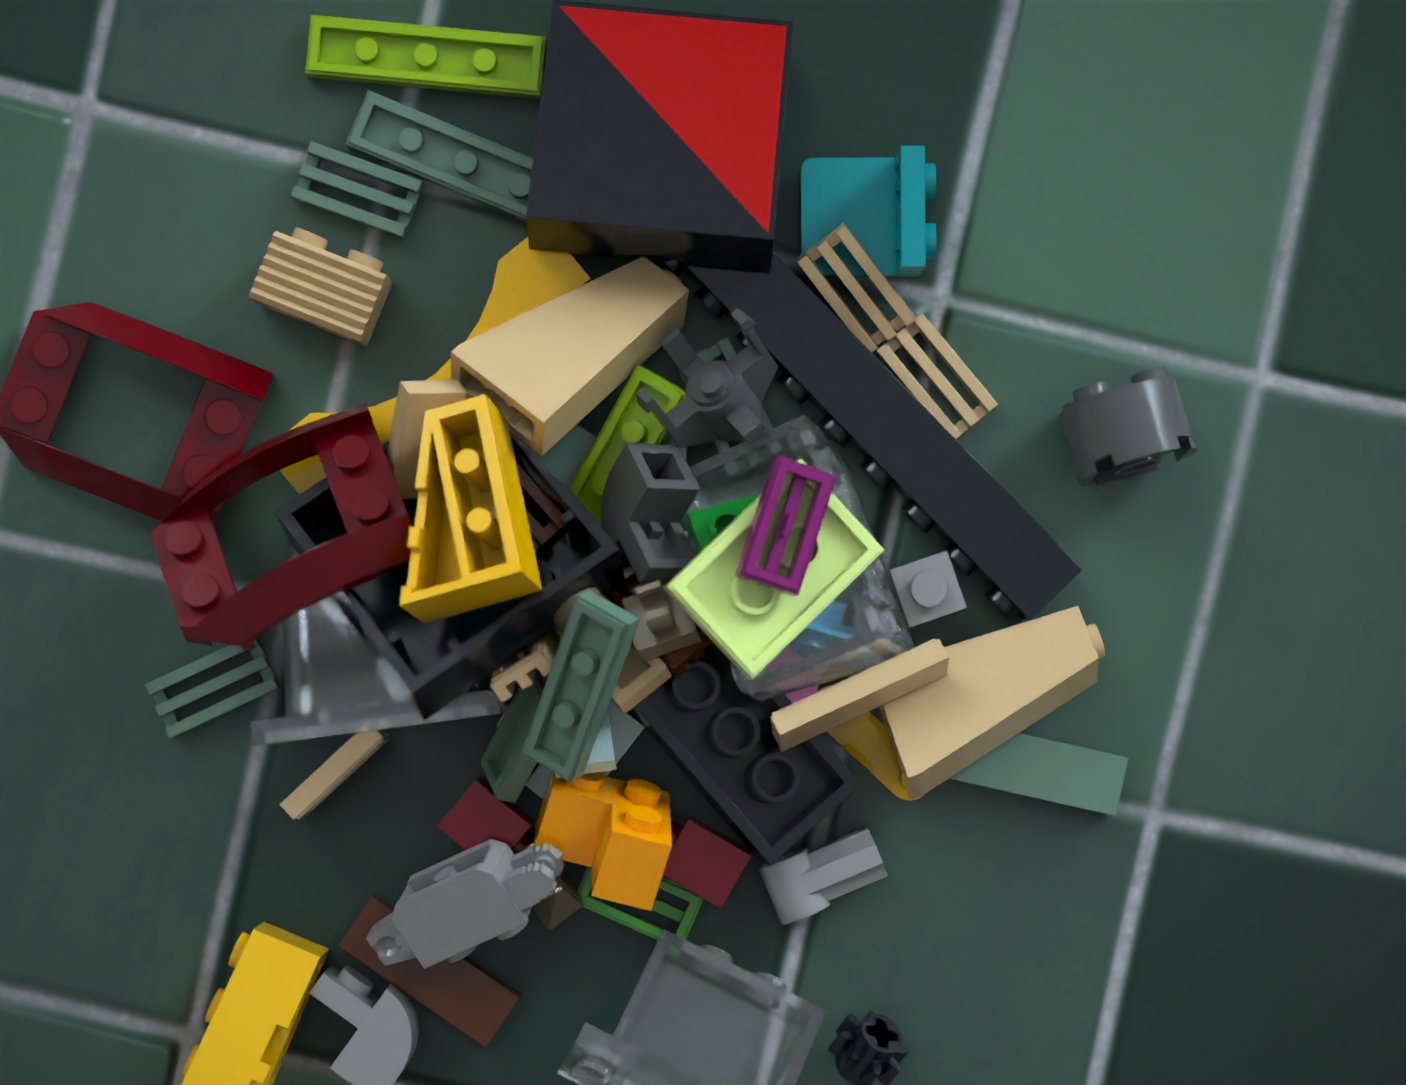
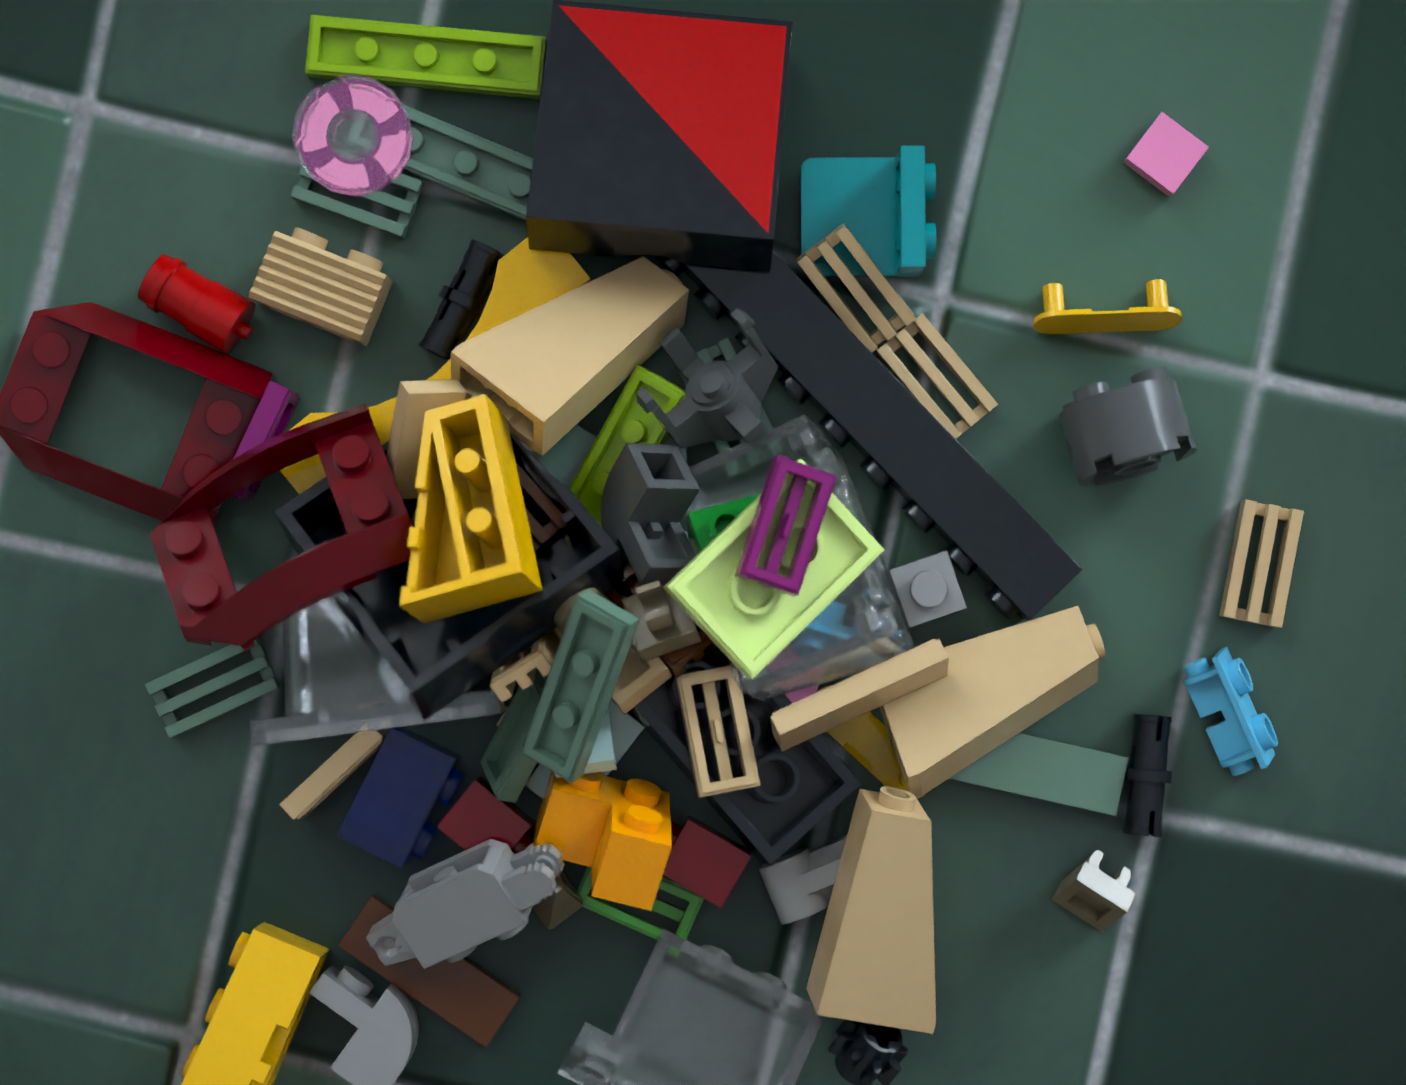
none -> red piece [138,254,256,354]
none -> magenta tile [233,380,300,502]
none -> clear tile [292,74,414,197]
none -> clear blue brick [337,724,464,869]
none -> black pin [419,239,505,361]
none -> tan tile [675,665,760,798]
none -> tan slope [806,786,936,1034]
none -> yellow piece [1033,279,1182,334]
none -> dark tan tile [1052,850,1136,932]
none -> bright pink tile [1123,112,1209,198]
none -> black pin [1123,713,1172,837]
none -> medium azure hinge [1183,646,1278,776]
none -> tan tile [1219,499,1304,628]

